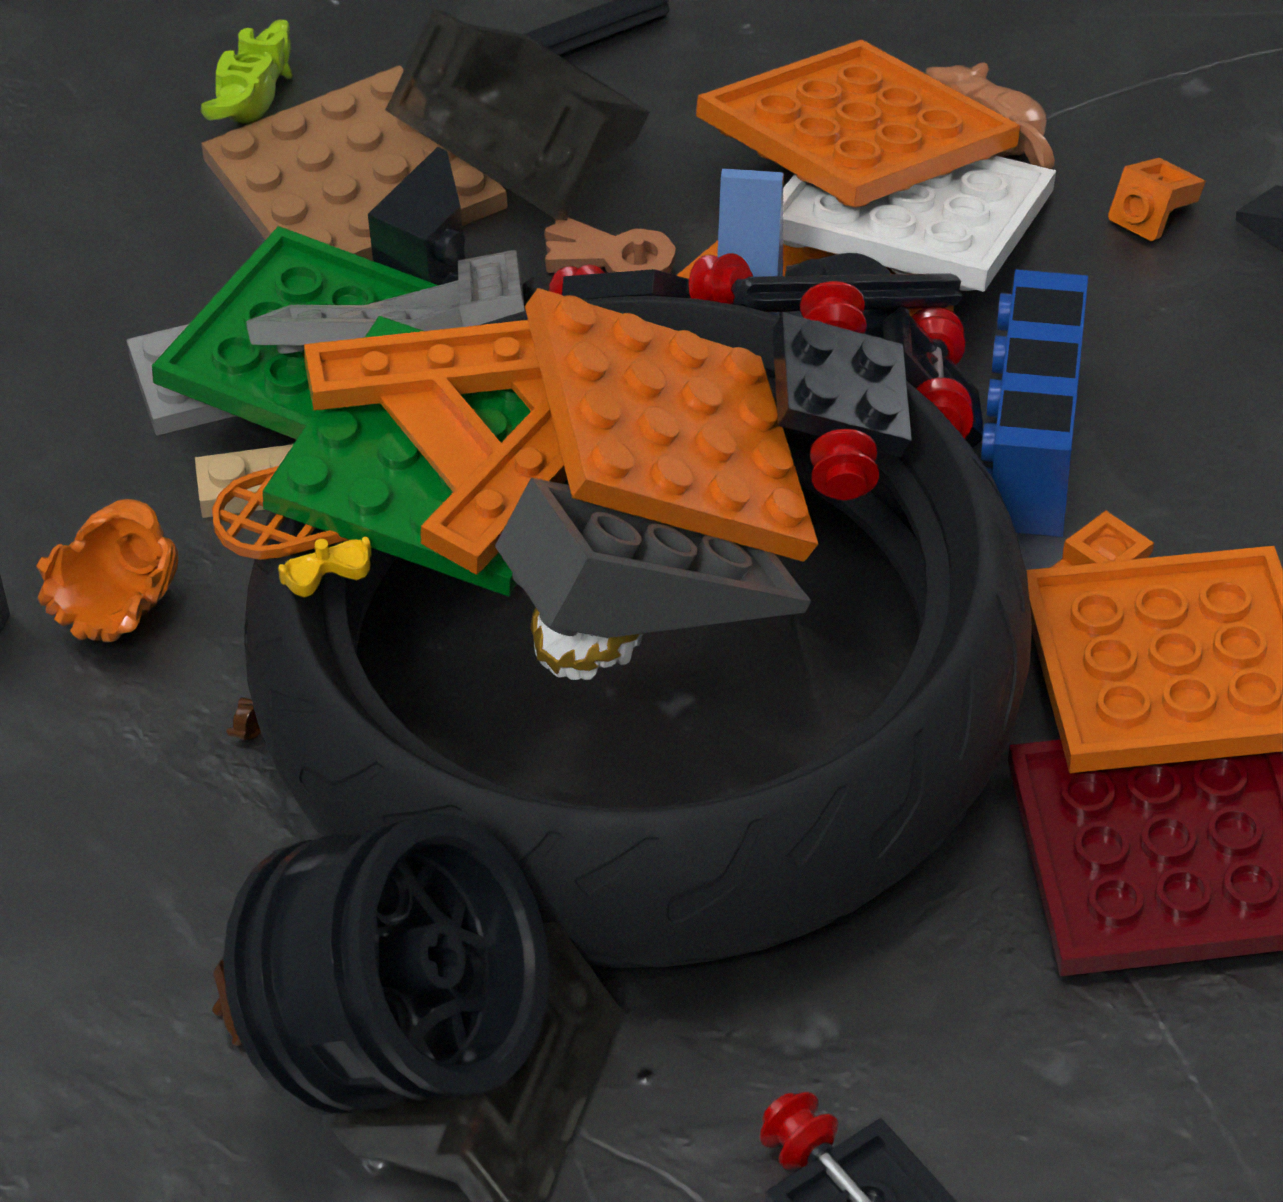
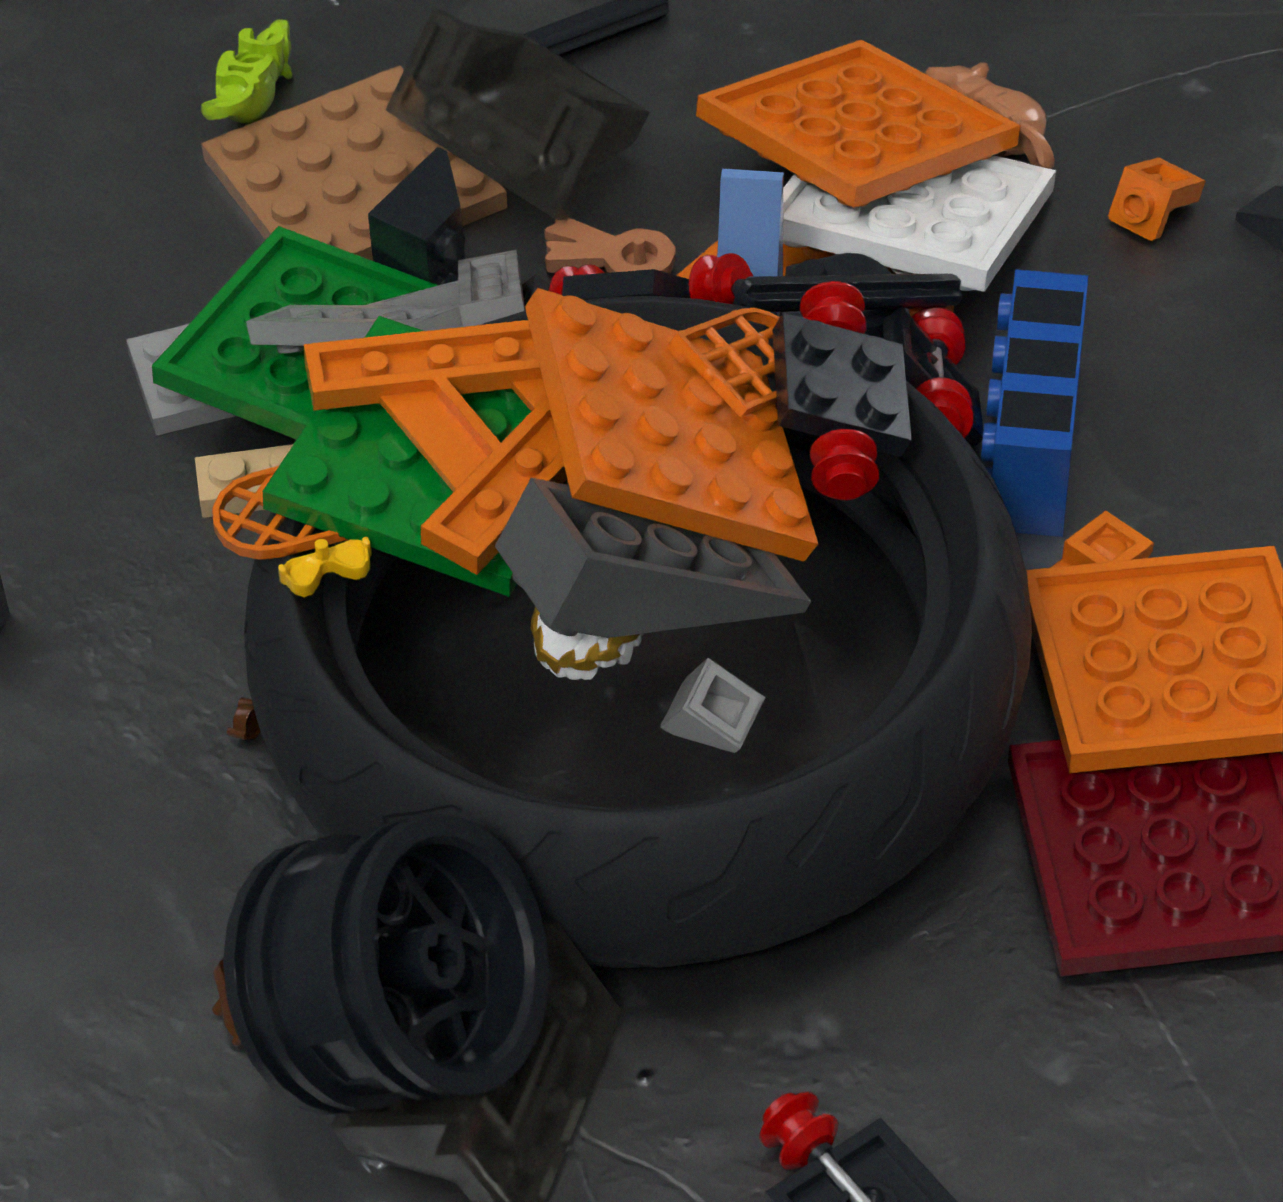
orange hair [36,499,178,643] -> none
none -> light grey slope [660,658,765,753]
none -> orange window [670,308,780,418]

